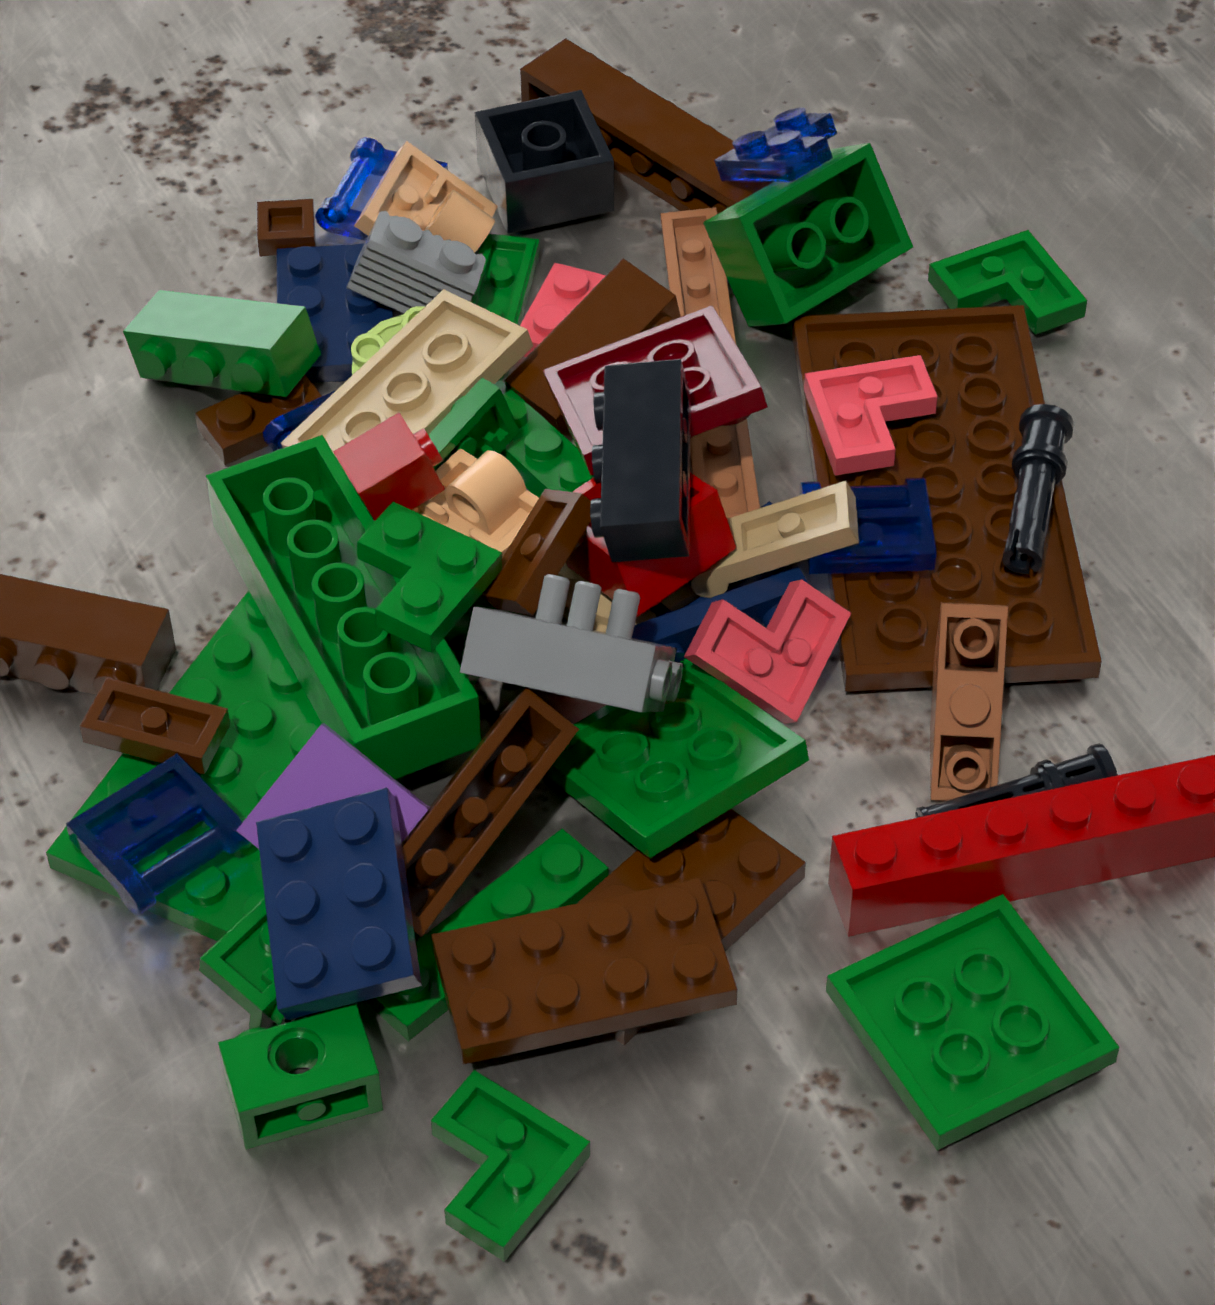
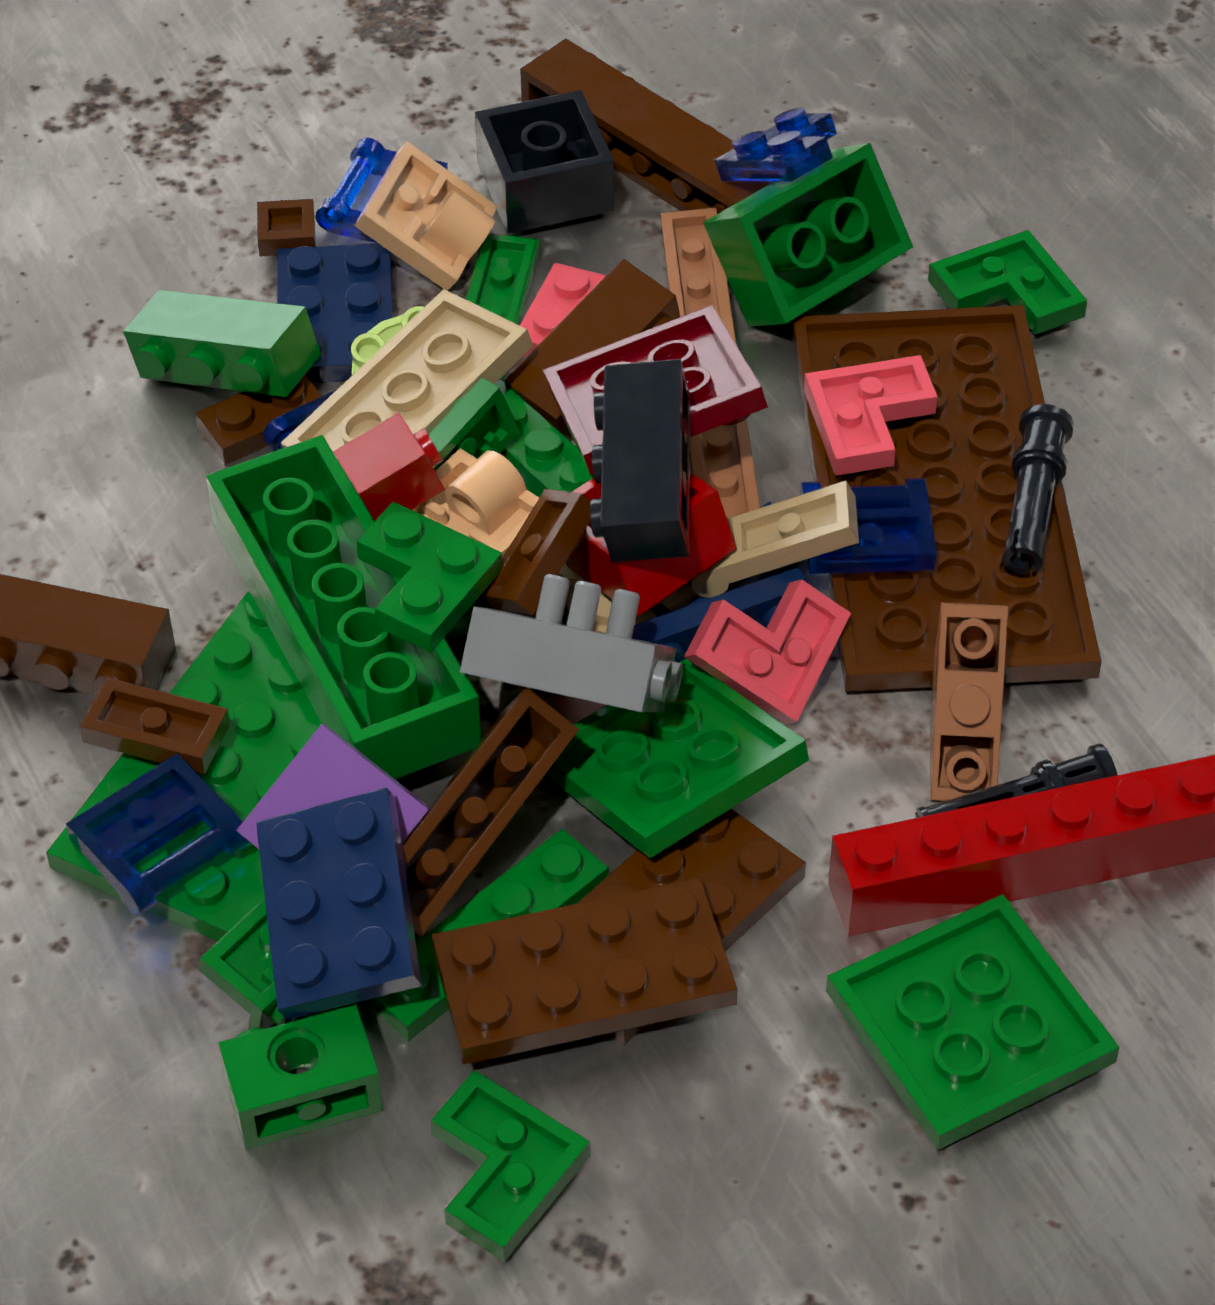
light grey brick [347,211,486,314] -> none

